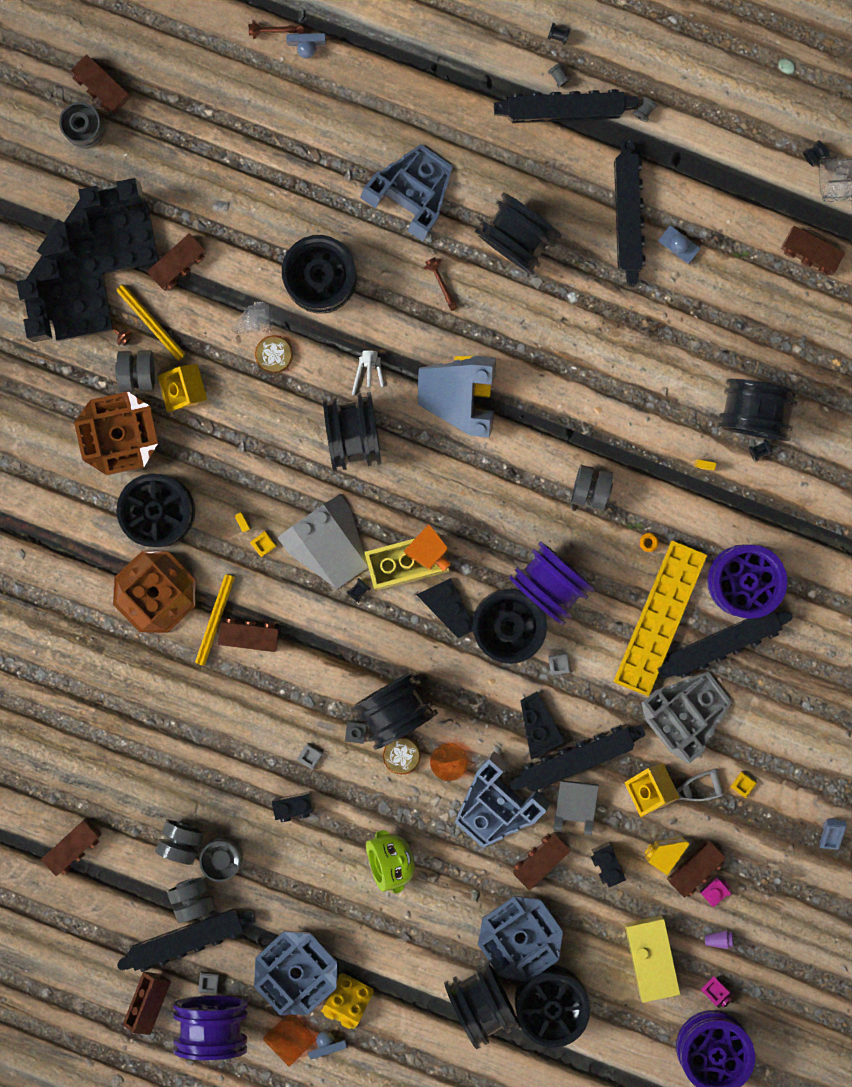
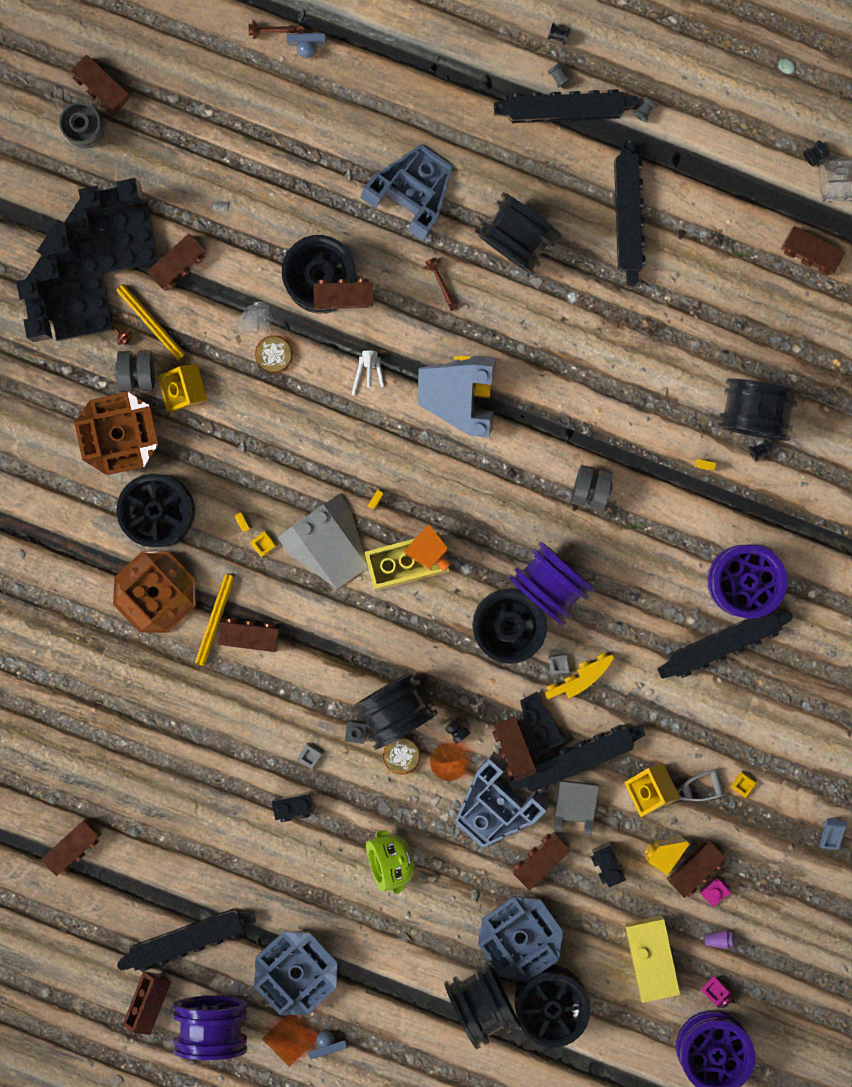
dark grey wheel [155,820,204,865] -> none
dark grey wheel [166,877,216,923] -> none
light grey tile [198,972,220,994] -> none
dark grey wheel [199,837,243,882] -> none
yellow bracket [321,973,374,1029] -> none
black wheel [323,392,382,472] -> none
black bush [346,578,371,603] -> none
black wing [416,578,473,638] -> none
yellow plate [613,540,707,697] -> none
light orange plate [639,533,659,552] -> none
light grey wedge [641,672,731,764] -> none
sand blue tile [658,226,700,264] -> none
none -> copper brick [314,279,374,309]
none -> yellow tile [368,489,384,510]
none -> black wheel [445,718,471,744]
none -> copper brick [492,716,537,781]
none -> yellow slope [544,652,614,699]

